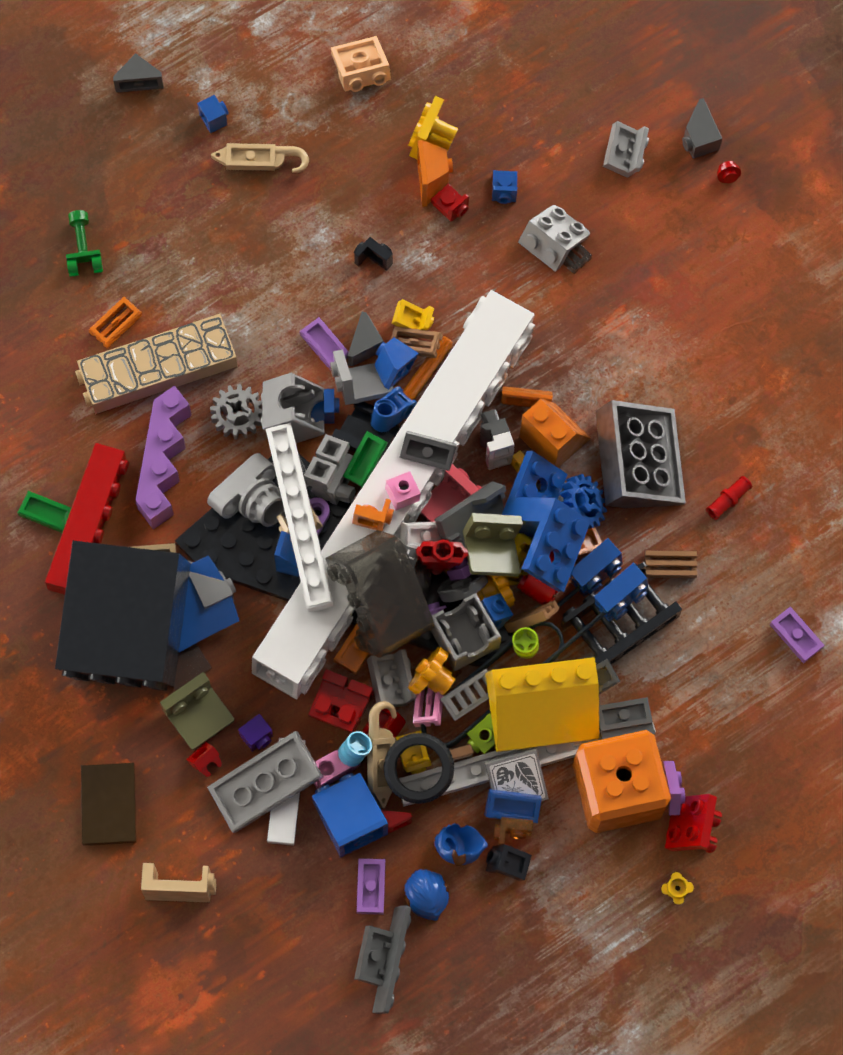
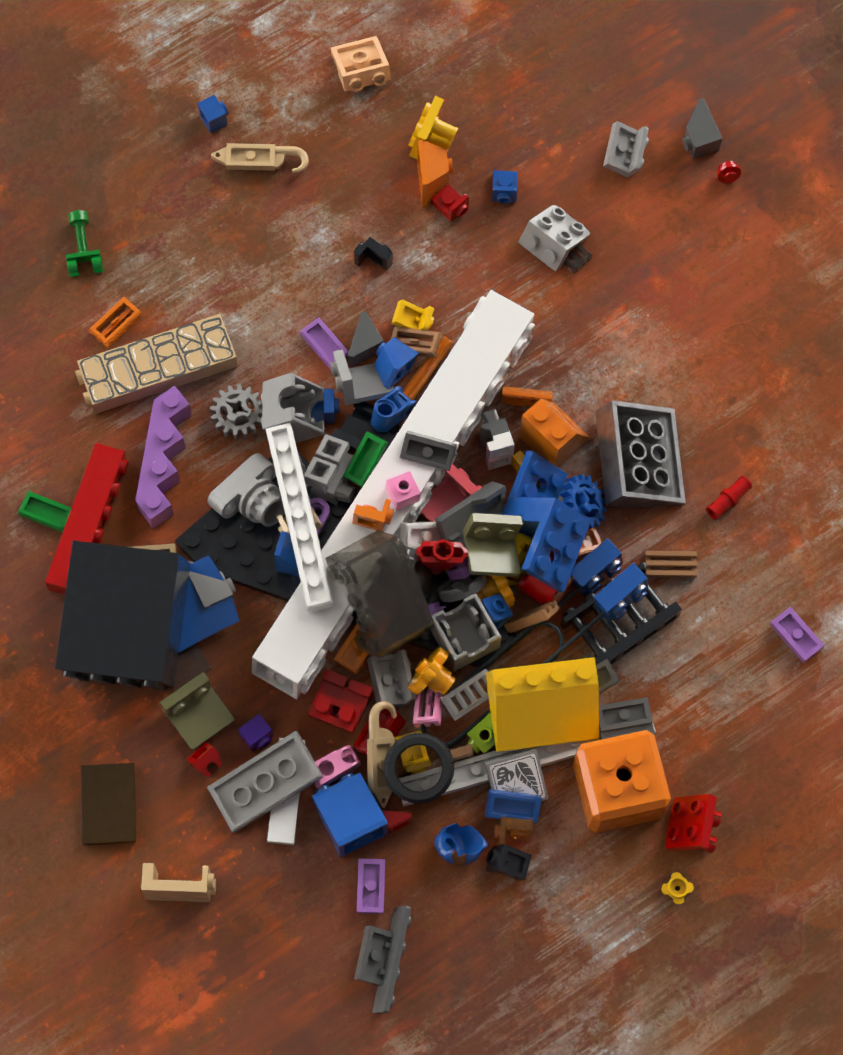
dark grey slope [113,53,164,93] -> none
medium azure wheel [338,731,372,767] -> none
blue hair [404,869,449,921] -> none
lime wheel [512,627,539,659] -> none
medium lavender plate [663,761,685,815] -> none

